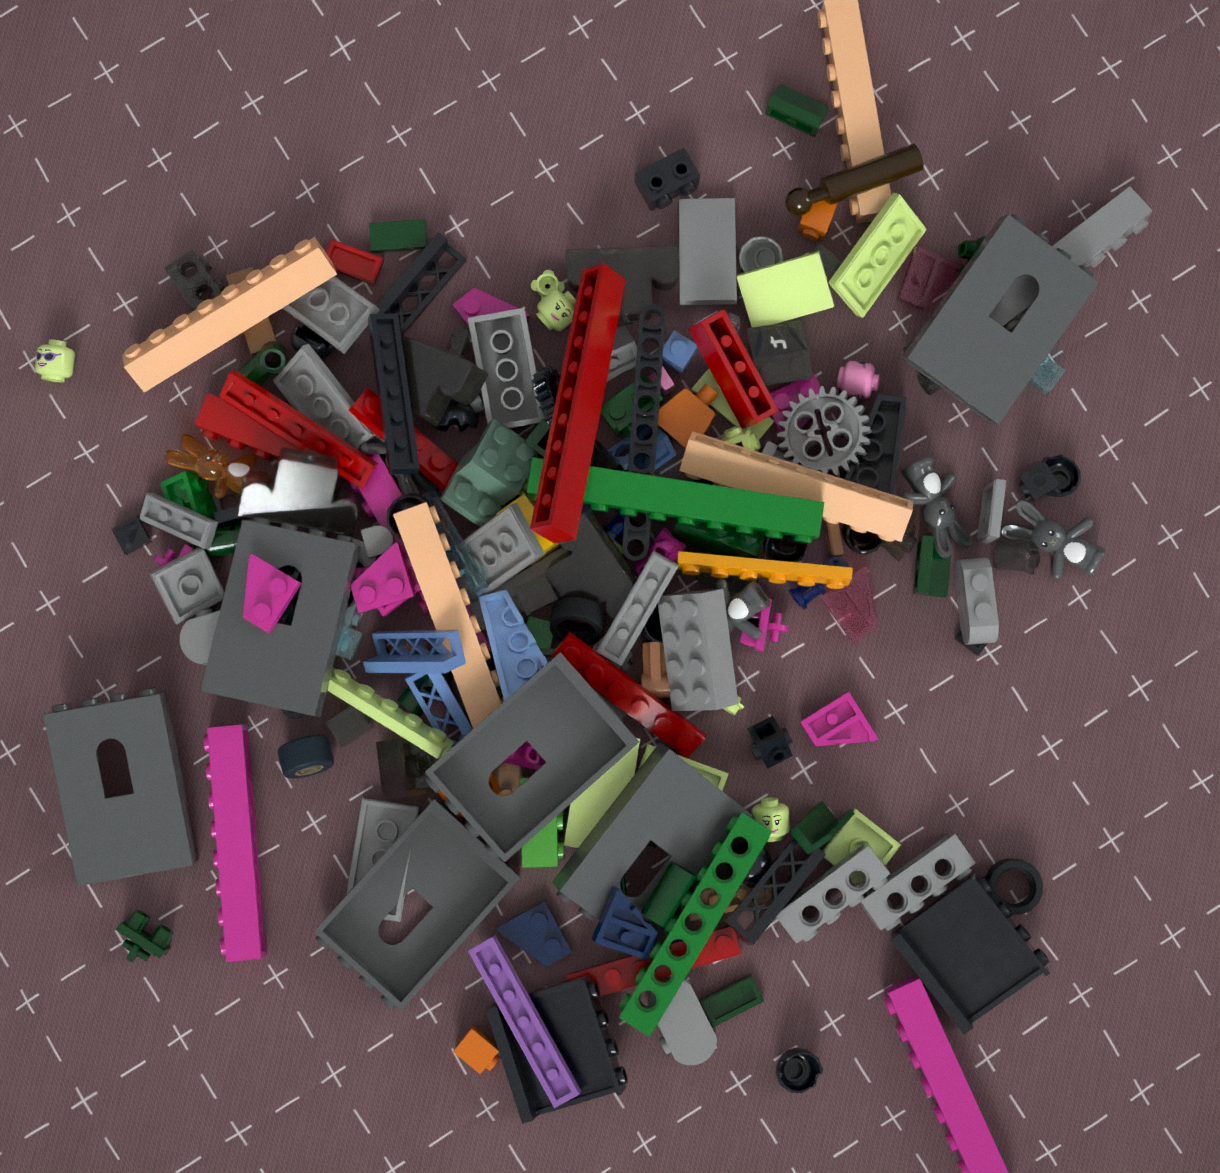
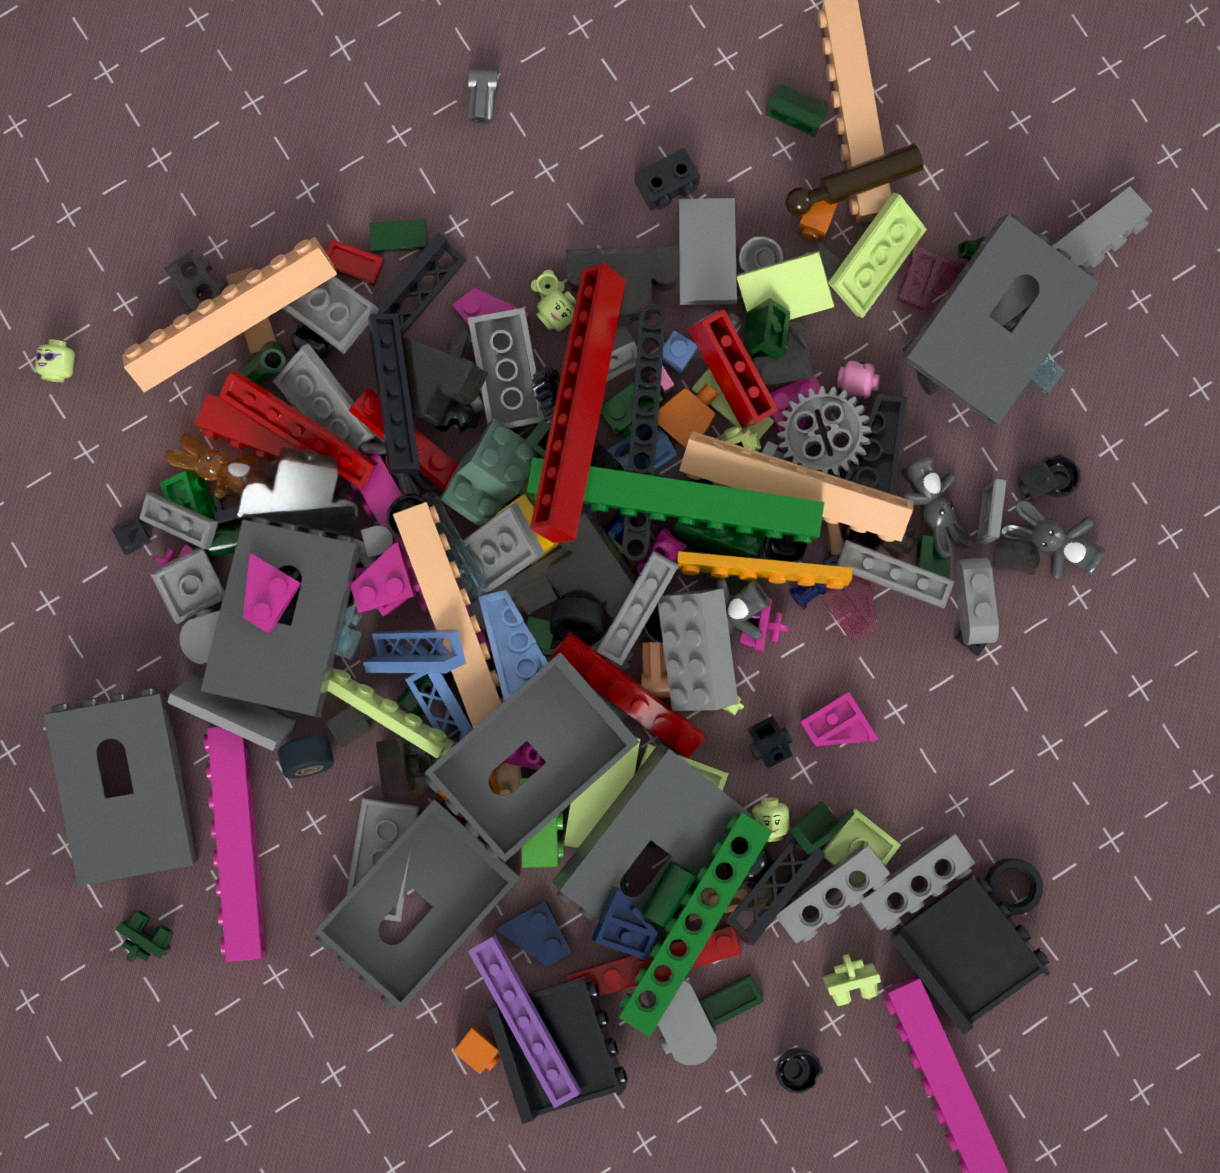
none -> light grey tile [167,674,296,751]
none -> flat silver piece [468,66,499,125]
none -> dark green panel [743,298,790,361]
none -> yellowish green hips [823,954,881,1006]
none -> light grey tile [836,540,955,608]

